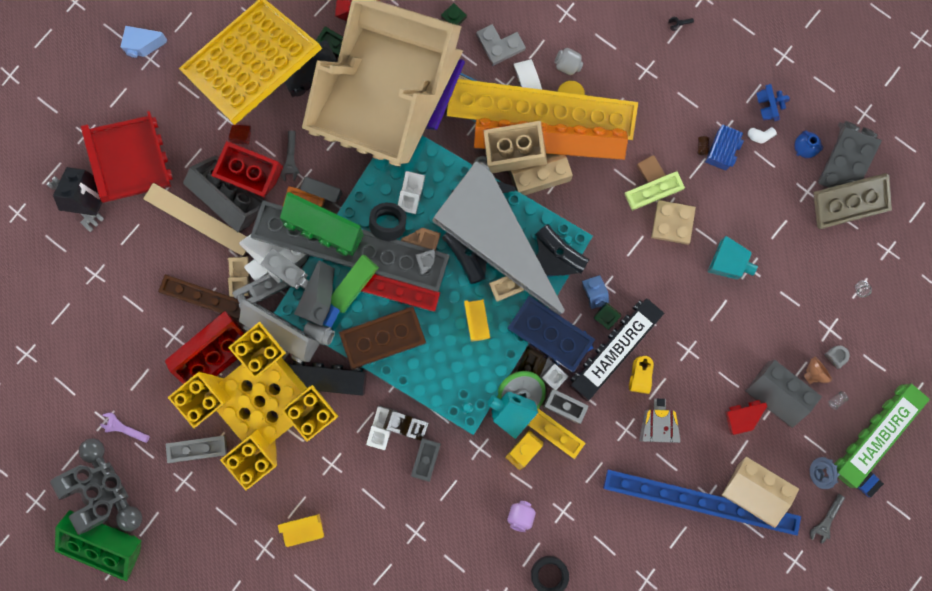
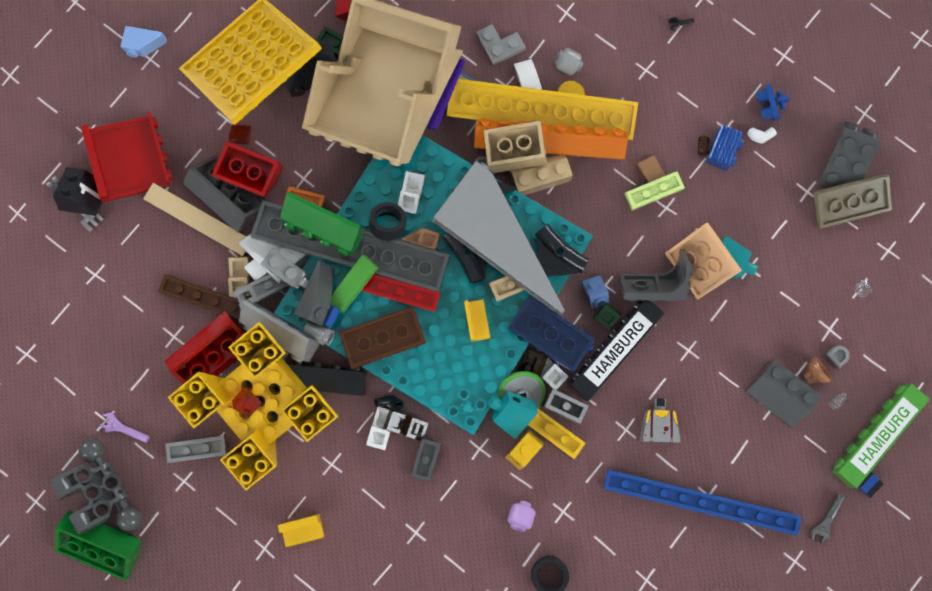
dark grey piece [280,131,300,181] -> none
dark grey slope [300,177,343,202] -> none
light grey tile [415,249,435,275] -> none
dark green plate [441,3,467,25] -> none
yellow piece [629,356,654,394] -> none
tan plate [651,200,696,245] -> none
tan slope [722,457,799,528] -> none
red slope [725,400,767,435] -> none
blue piece [794,130,823,158] -> none
sand blue gear [810,457,840,489] -> none
none -> clear red slope [232,387,262,418]
none -> black arm [374,395,404,411]
none -> dark grey bracket [619,249,693,301]
none -> light nougat plate [665,222,742,300]

